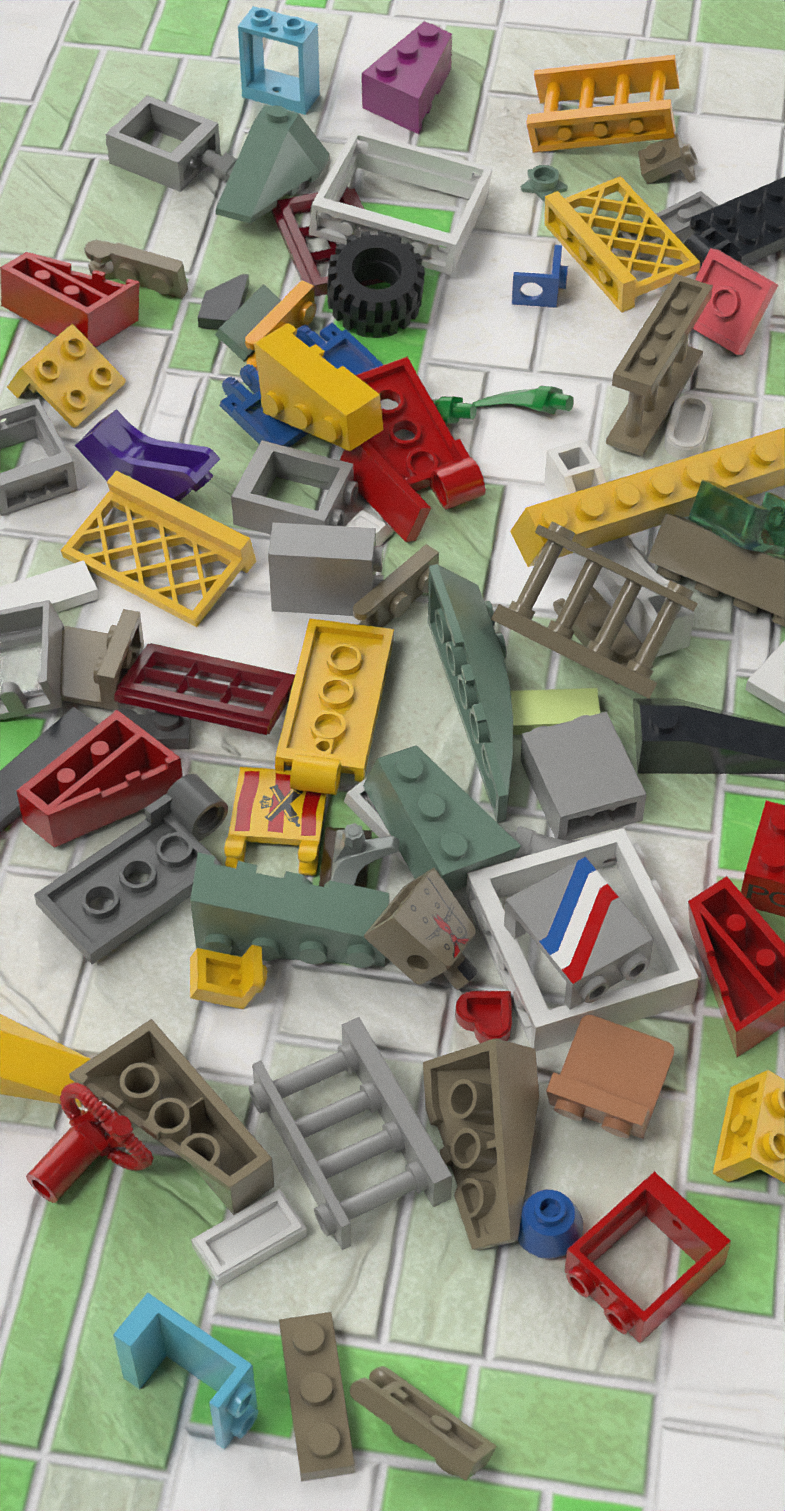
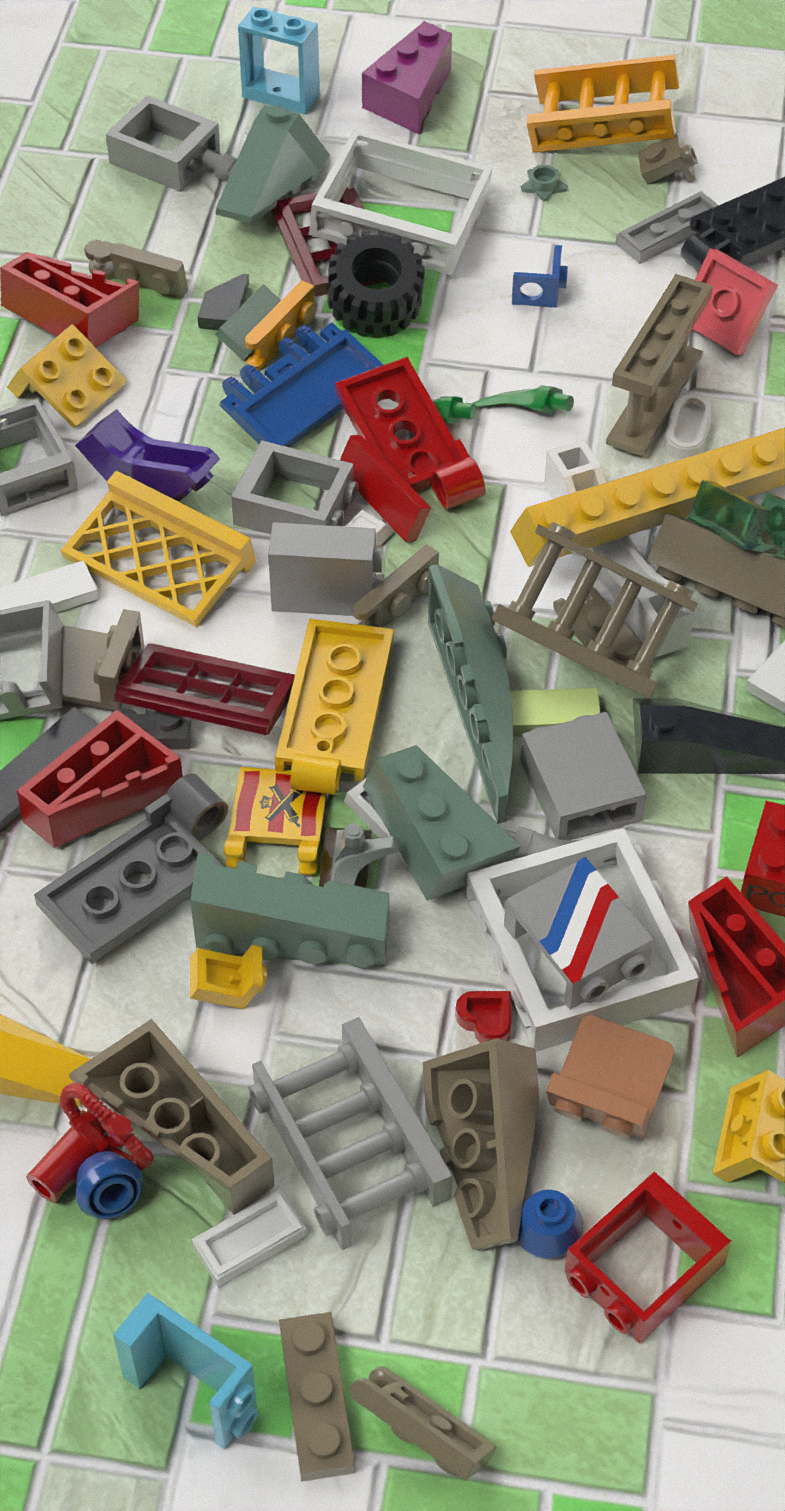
yellow wedge [254,323,383,451] -> none
dark tan torso [364,868,478,990] -> none
yellow fence [544,176,700,313] -> none
none -> blue cone [76,1151,144,1219]

